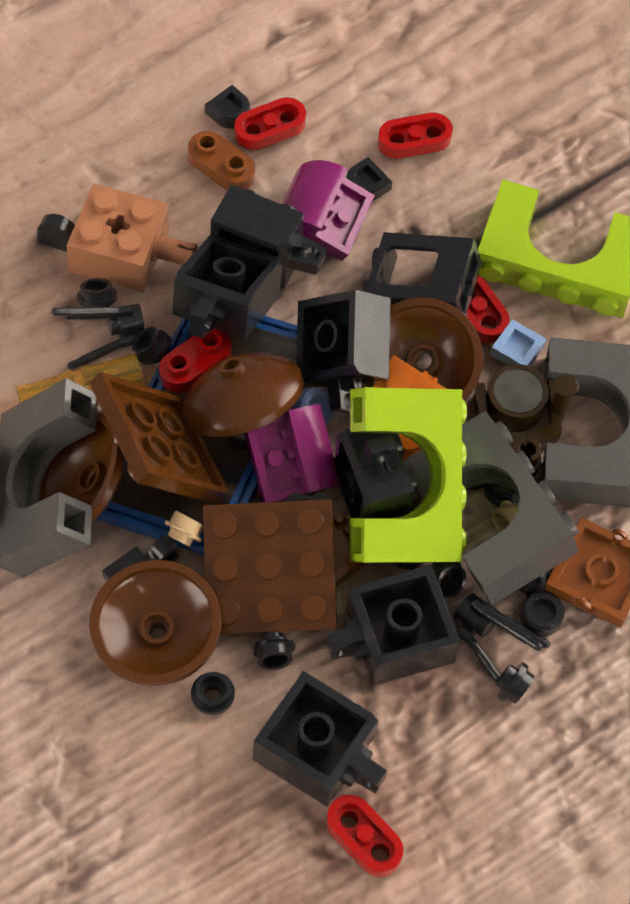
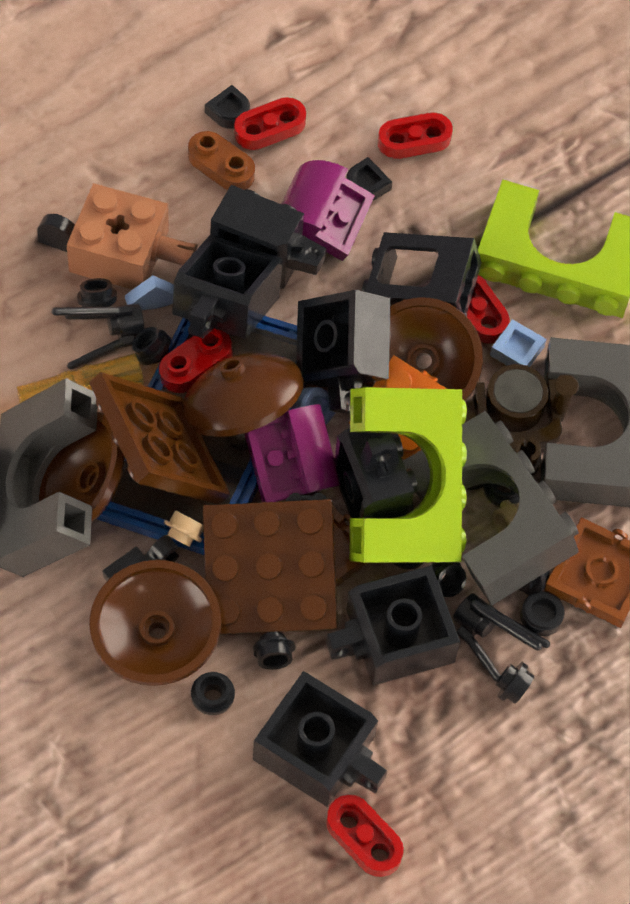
none -> light blue tile [125,275,174,310]

